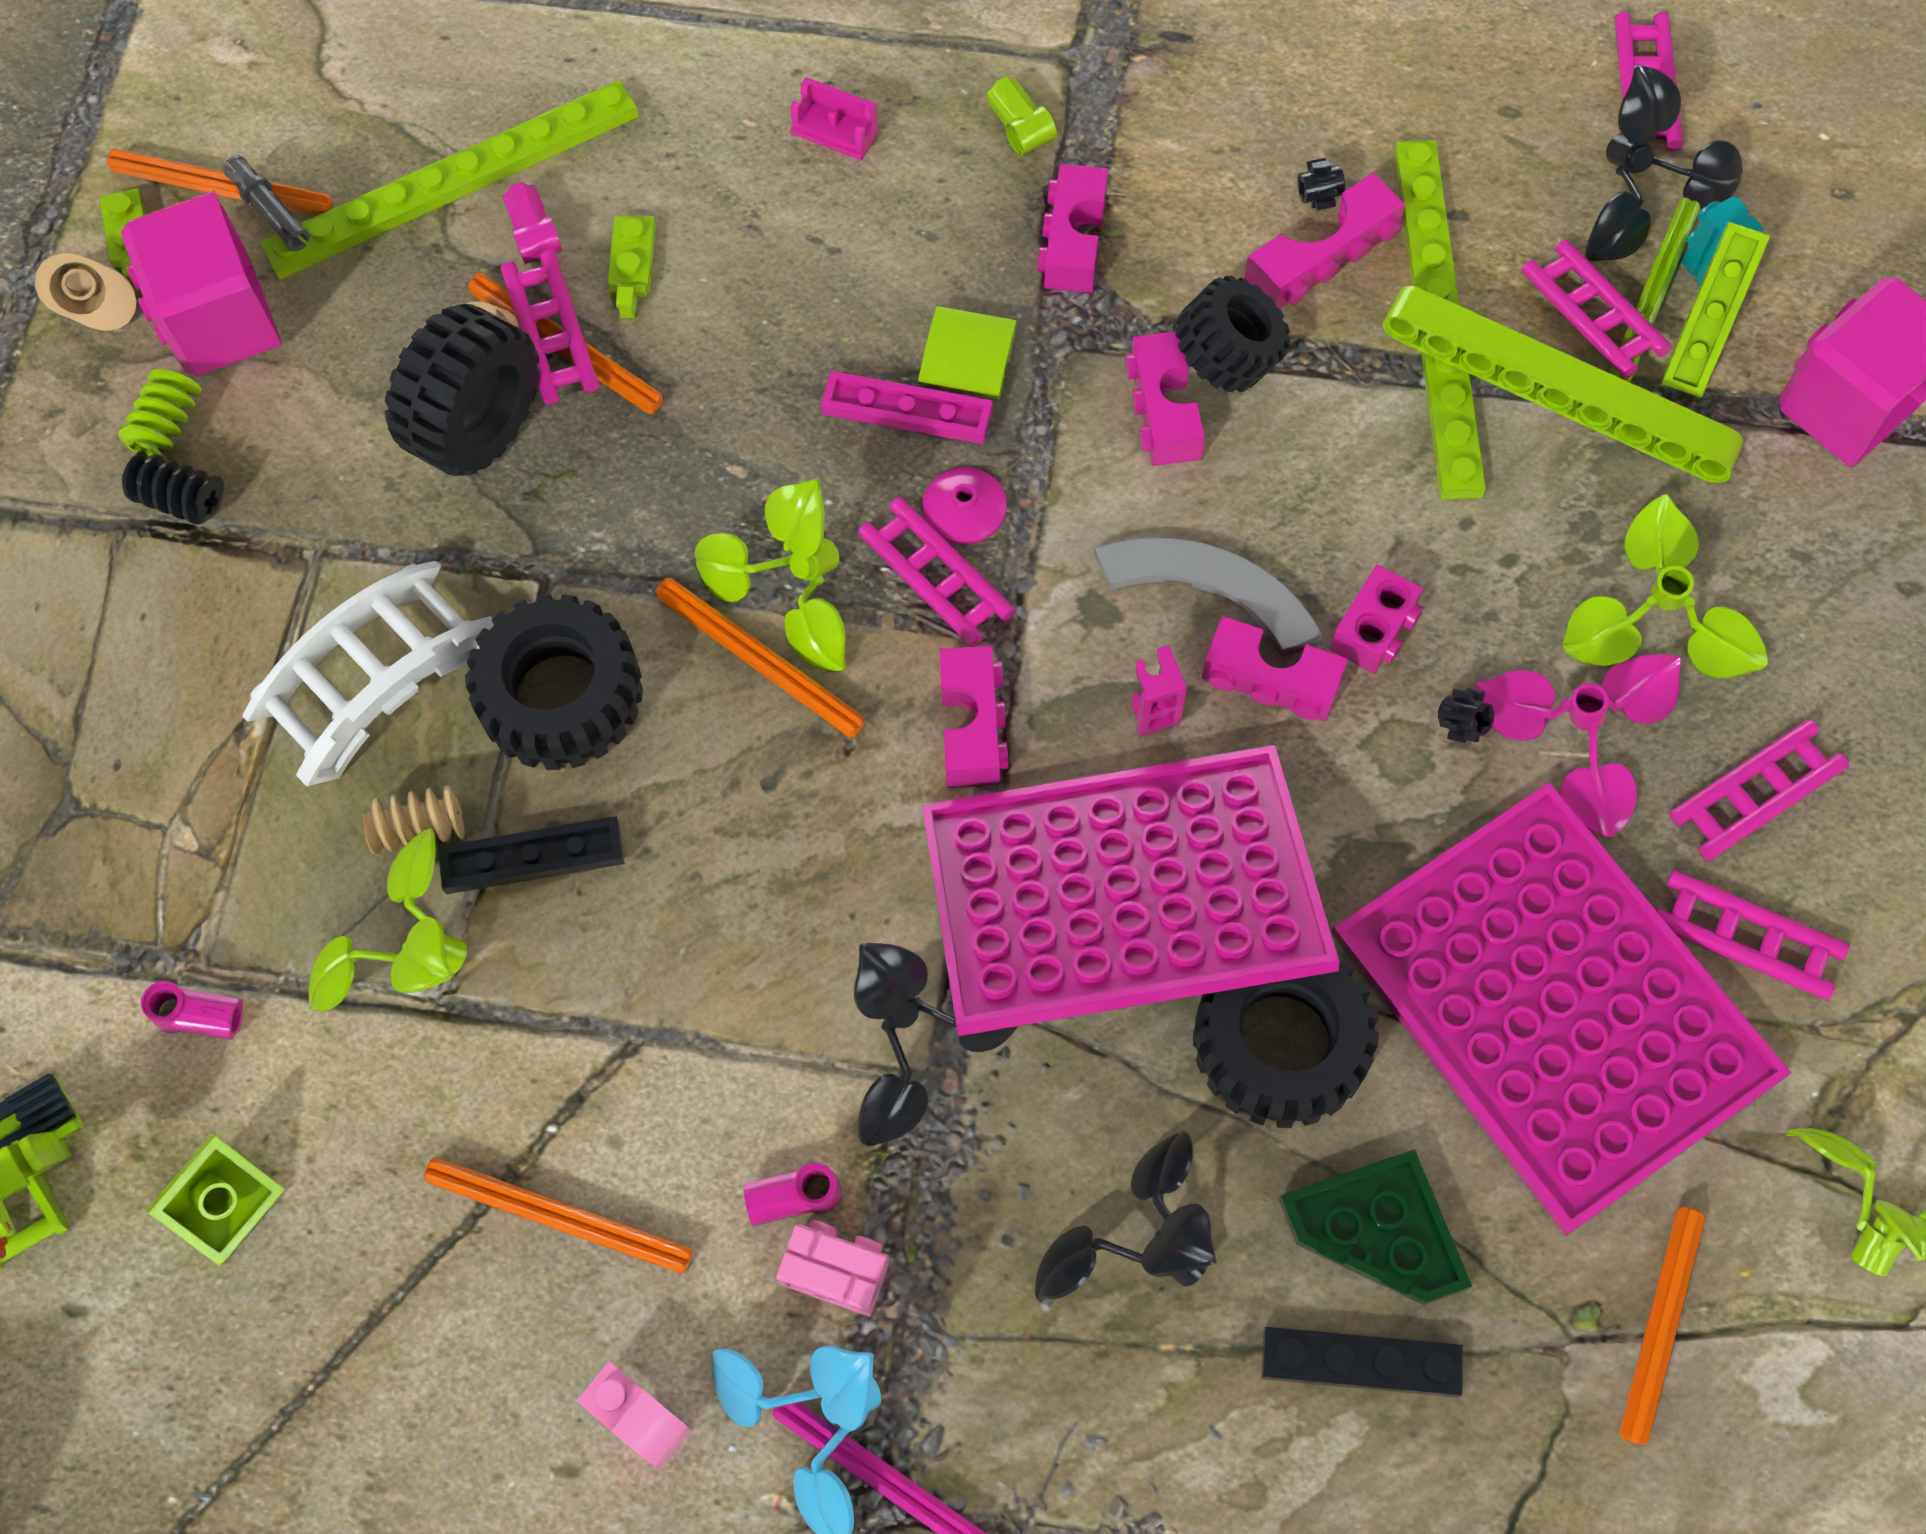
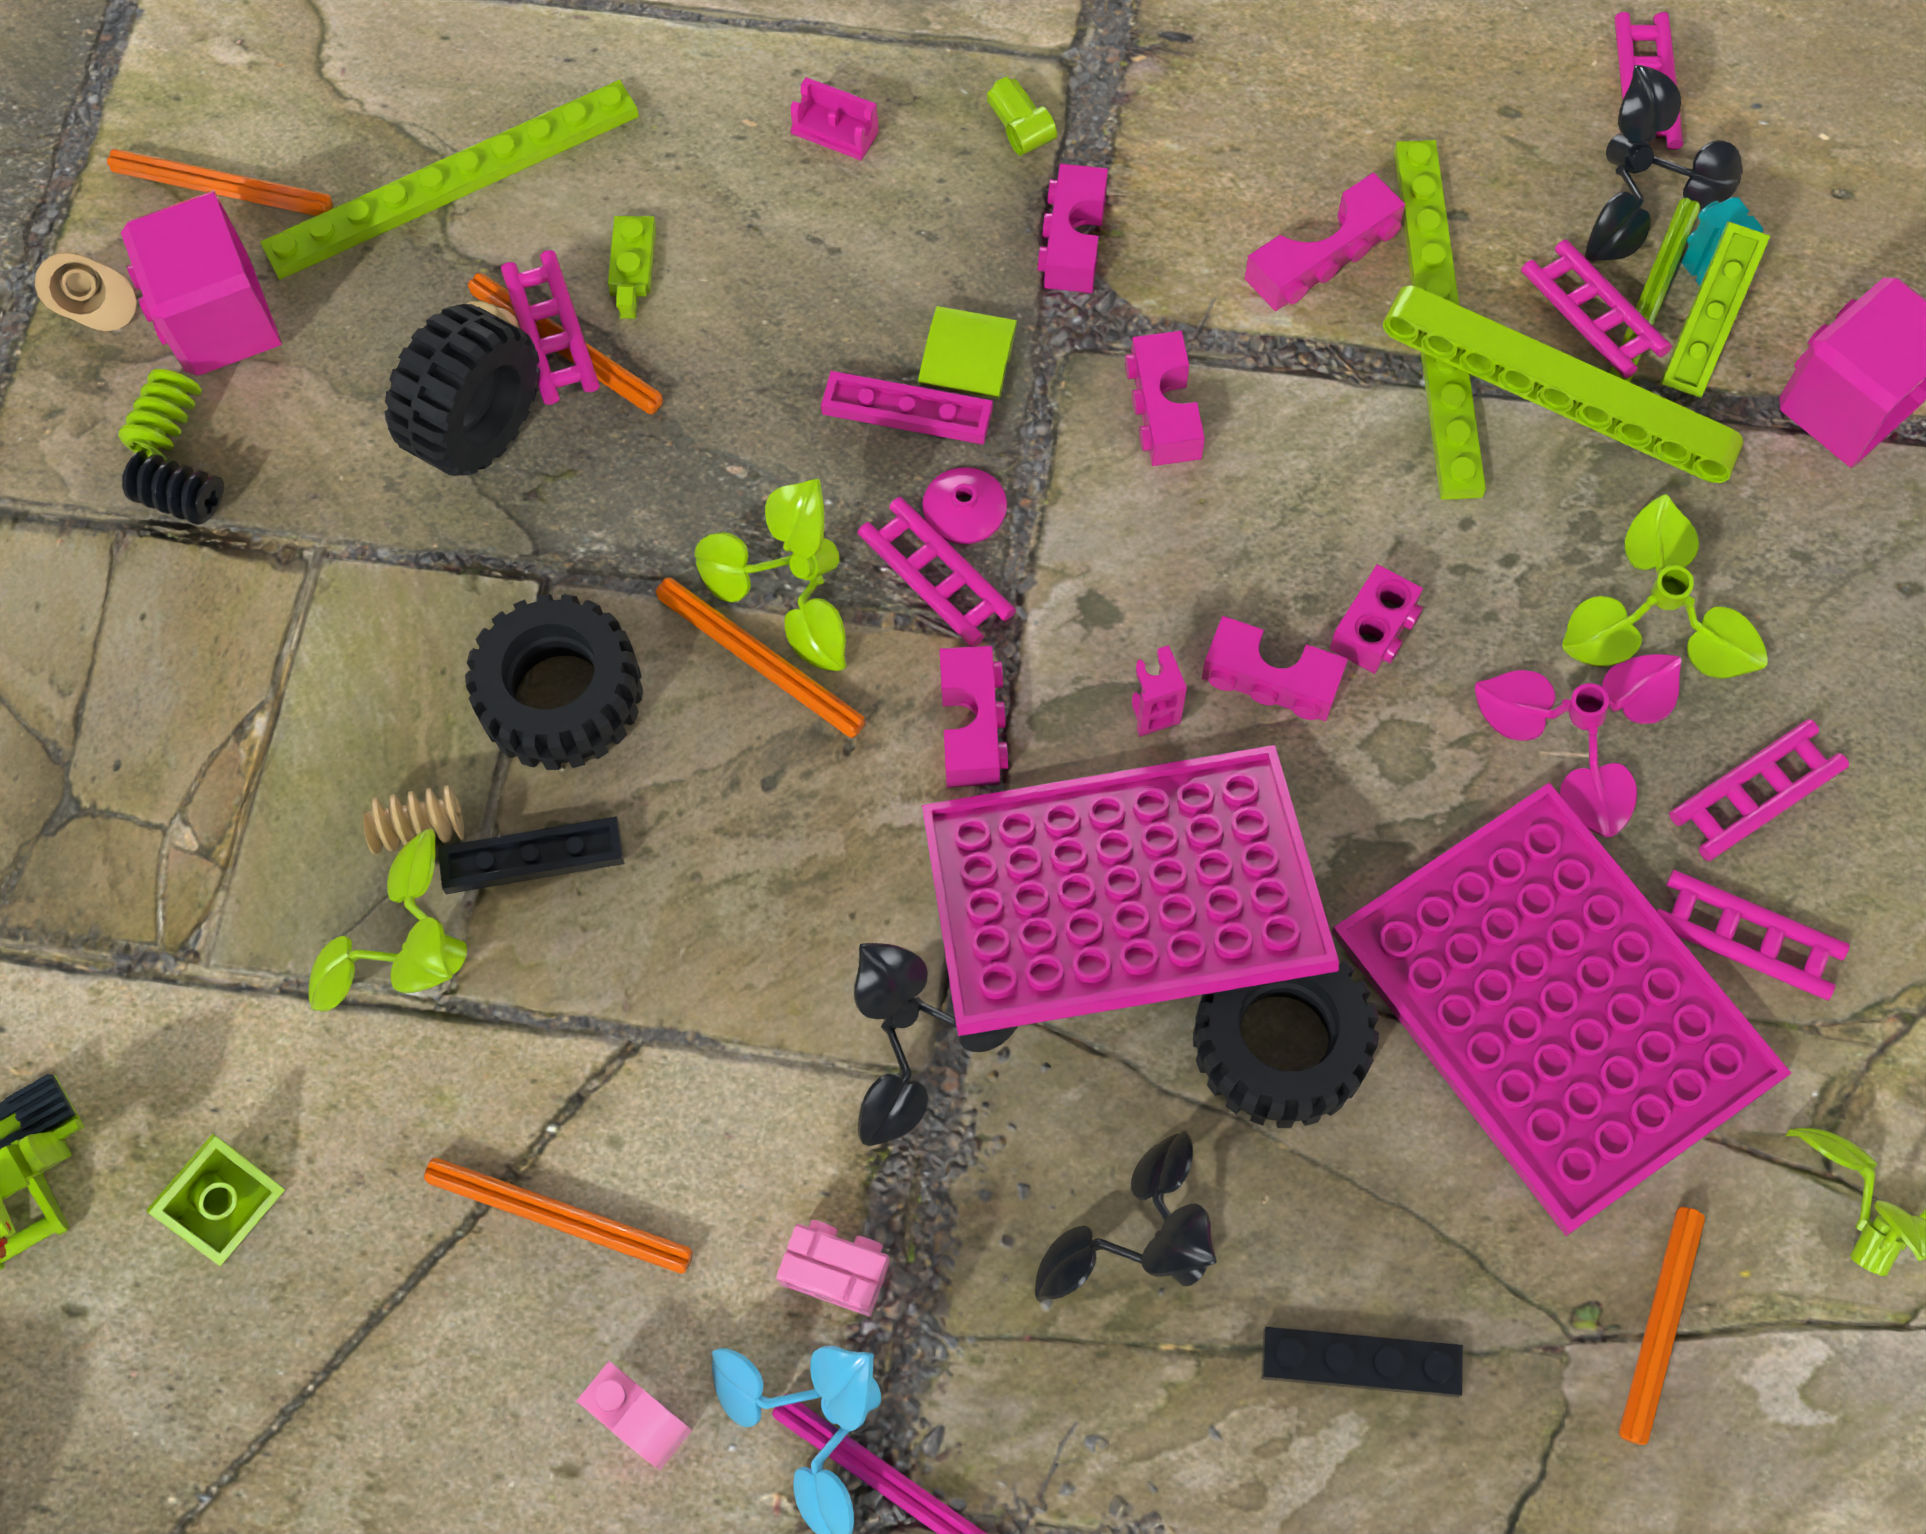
lime hinge [99,188,147,291] -> none
dark pink piece [140,981,243,1040] -> none
dark grey pin [223,155,311,251] -> none
white fence [242,561,494,786] -> none
dark pink piece [502,182,563,265] -> none
dark pink piece [743,1163,842,1227] -> none
light grey tile [1094,538,1322,656] -> none
black tyre [1175,276,1290,393] -> none
dark green plate [1279,1149,1472,1305] -> none
black gear [1297,158,1345,211] -> none
black gear [1438,688,1494,743] -> none

